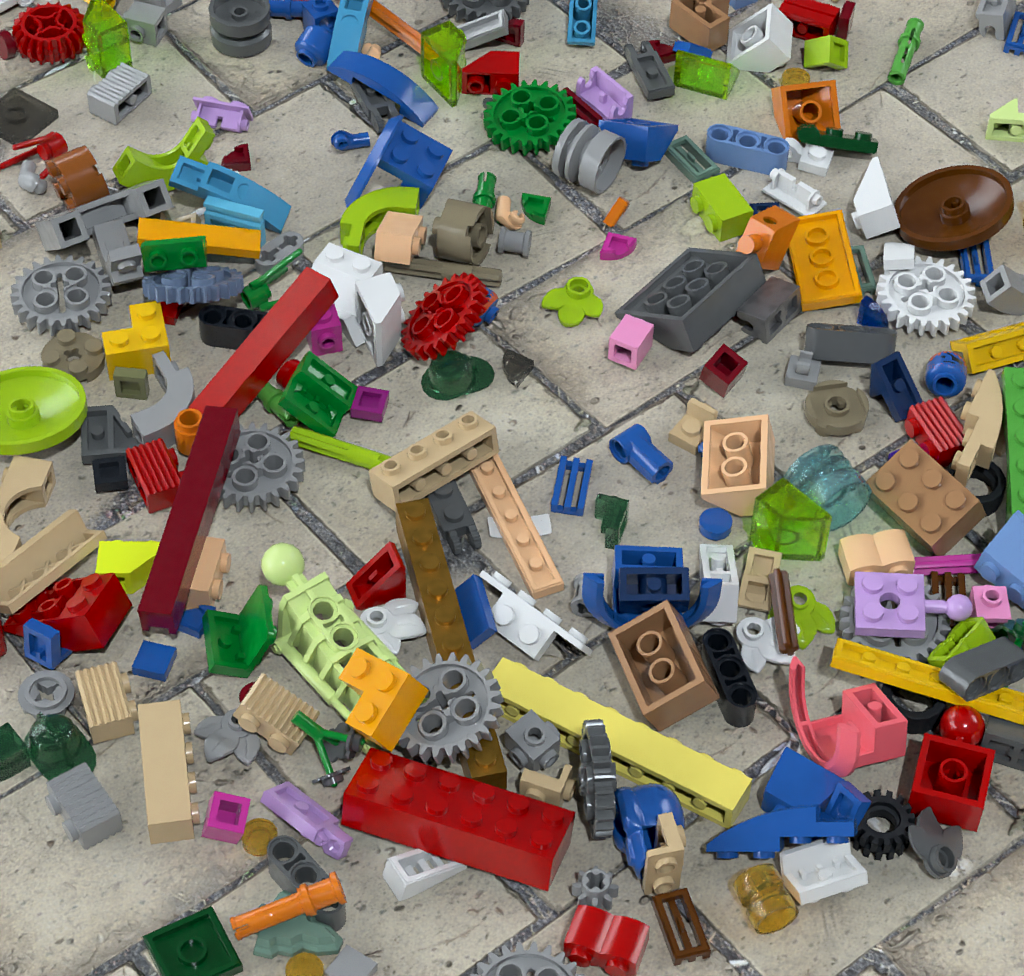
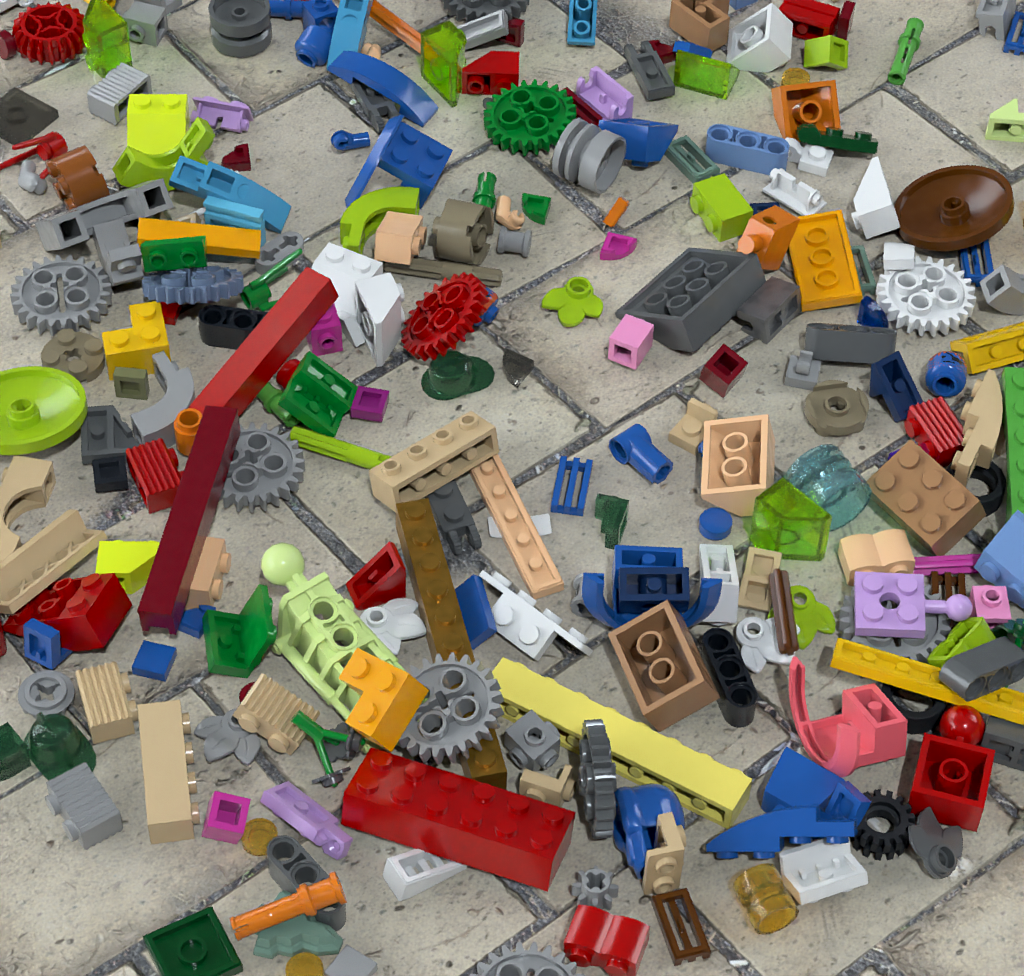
none -> neon yellow slope [127,94,190,155]

